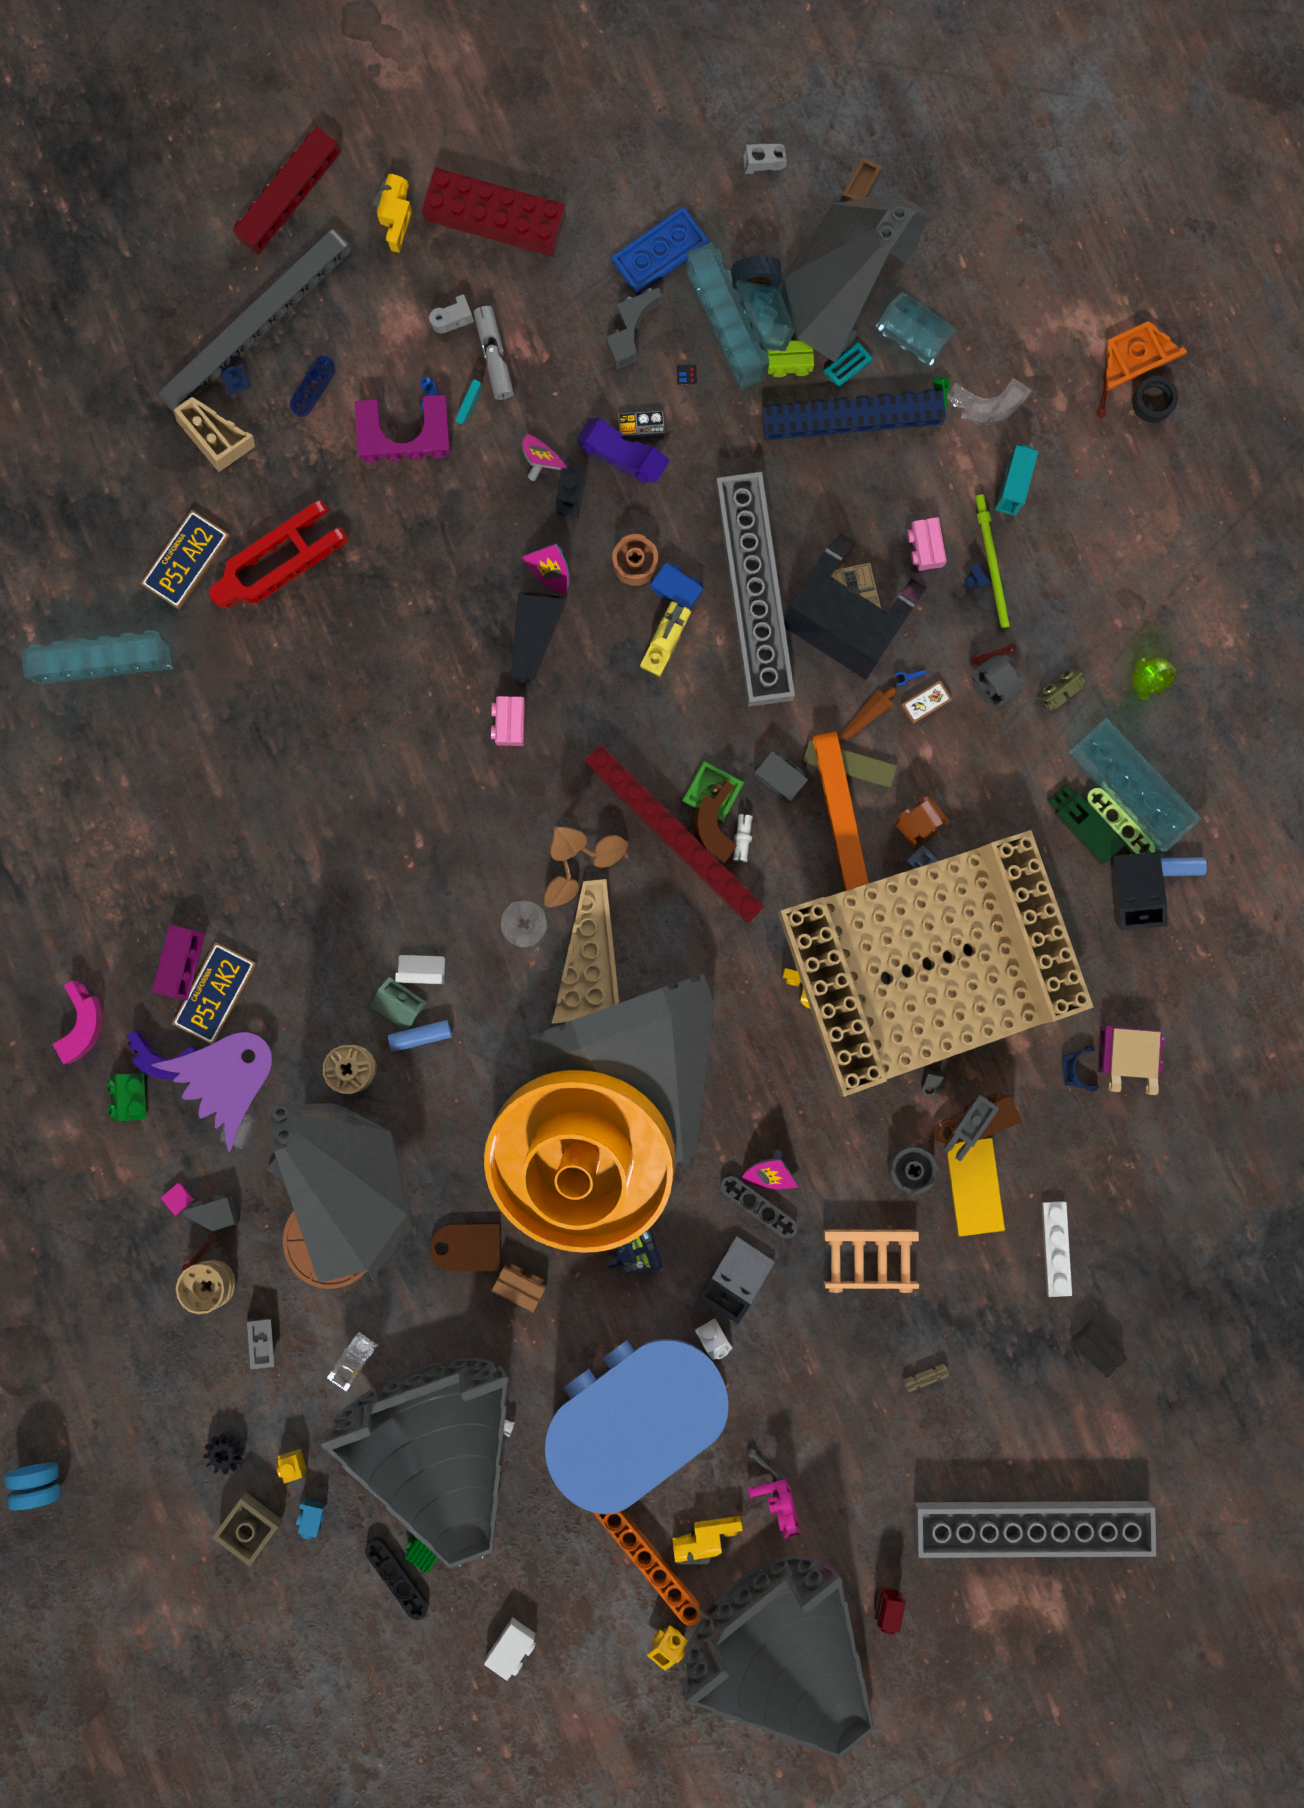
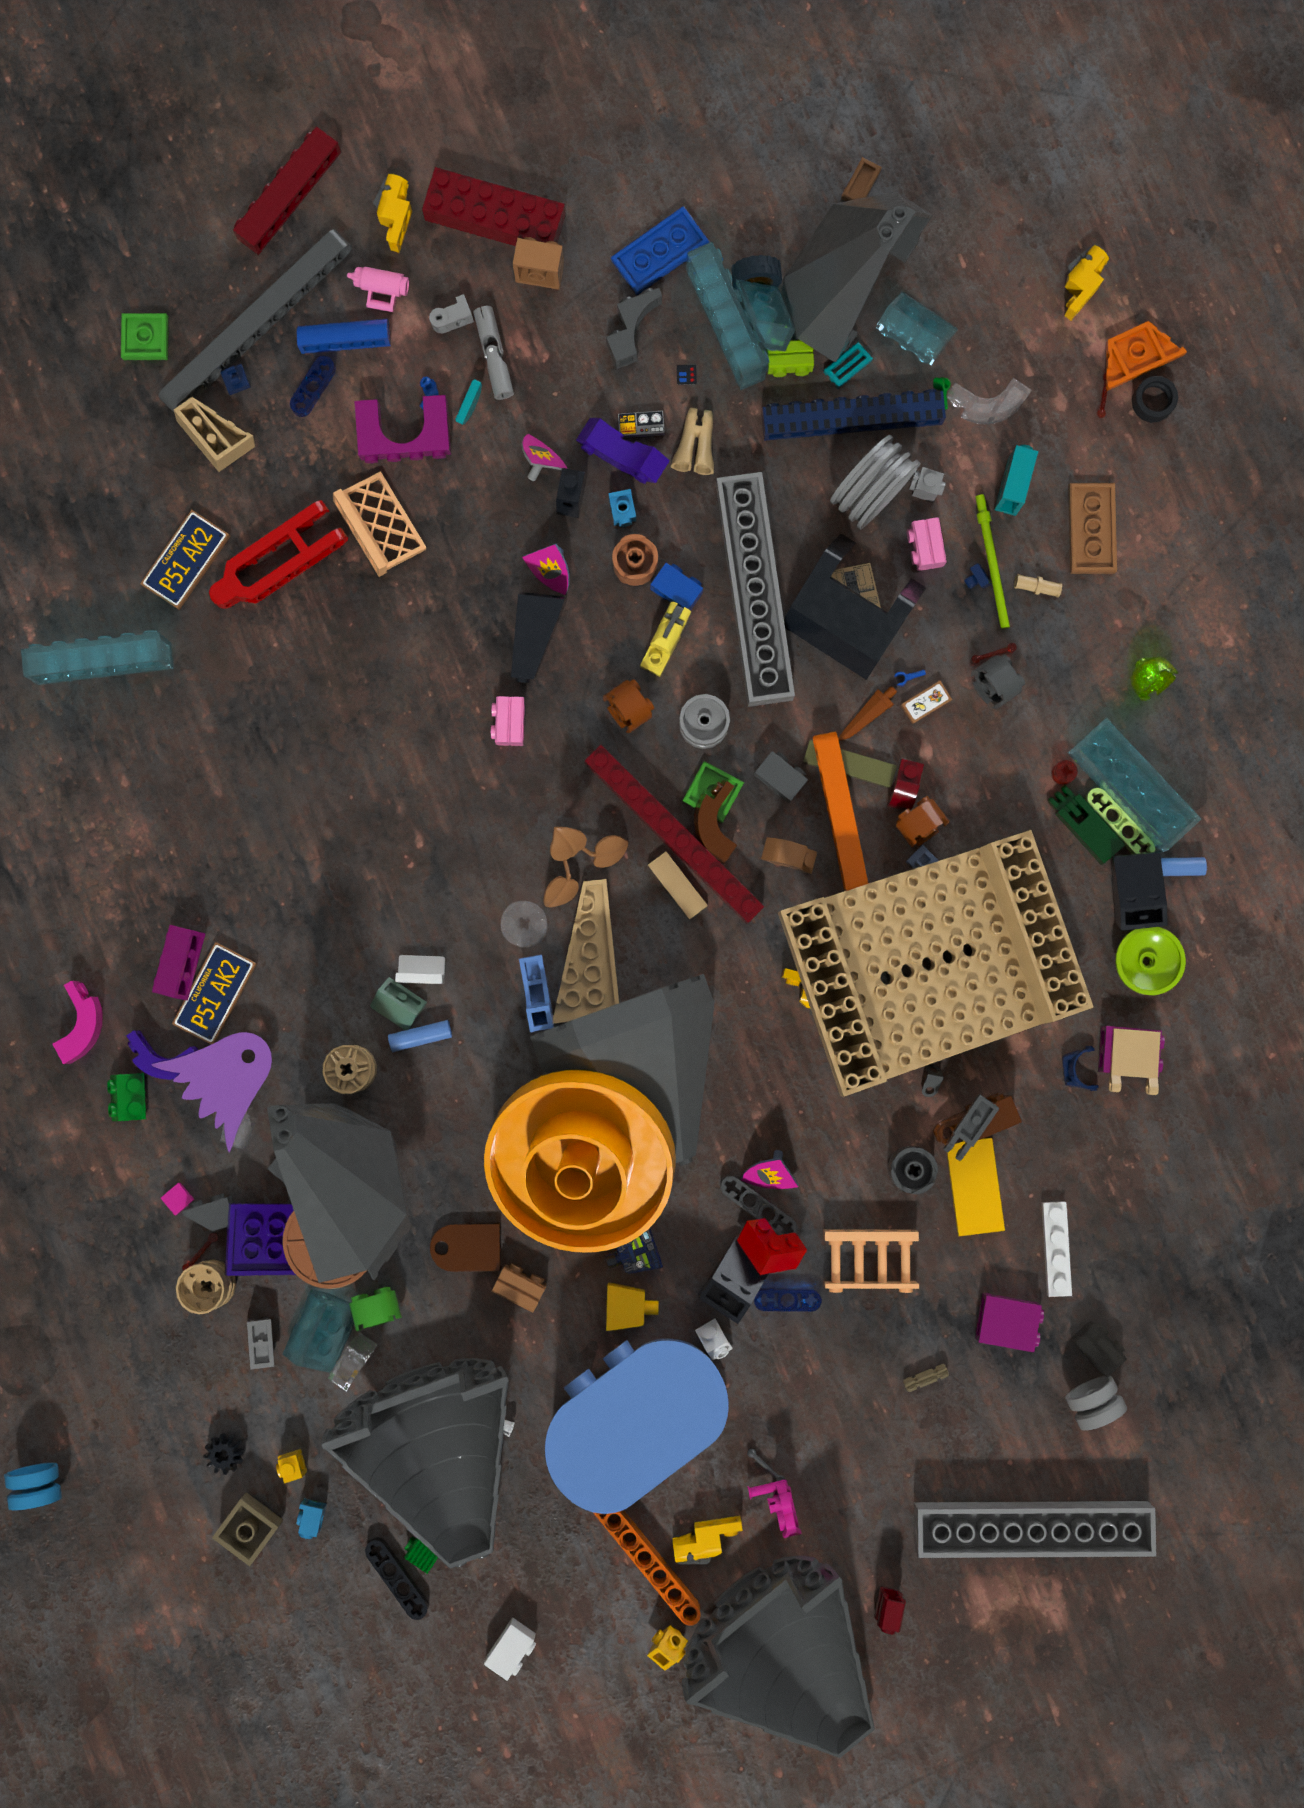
white pin [733,814,753,862] -> none
light grey leg [742,144,787,174] -> none
olive hinge [1037,669,1085,711] -> none
none -> bright green tile [121,313,169,360]
none -> dark purple plate [225,1203,296,1276]
none -> clear light blue slope [282,1289,354,1373]
none -> blue brick [297,318,391,354]
none -> light nougat fence [333,471,426,577]
none -> bright pink piece [347,267,409,312]
none -> bright green brick [349,1287,402,1331]
none -> medium nougat brick [513,237,564,290]
none -> medium blue arch [519,954,554,1032]
none -> dark orange brick [603,679,654,733]
none -> yellow torso [606,1283,659,1331]
none -> dark azure brick [608,489,636,527]
none -> tan tile [648,852,708,920]
none -> tan piece [671,408,714,475]
none -> light grey wheel [679,694,730,749]
none -> red brick [737,1218,807,1275]
none -> clear blue beam [754,1289,822,1312]
none -> medium nougat brick [761,837,817,874]
none -> light grey wheel [830,435,921,530]
none -> dark red brick [887,759,924,811]
none -> light grey brick [909,467,946,502]
none -> magenta brick [975,1293,1044,1352]
none -> tan pin [1014,574,1062,597]
none -> clear red wheel [1051,760,1078,785]
none -> yellow plate [1064,245,1109,321]
none -> light grey wheel [1065,1376,1127,1431]
none -> medium nougat tile [1068,483,1117,574]
none -> lime dish [1115,927,1186,995]

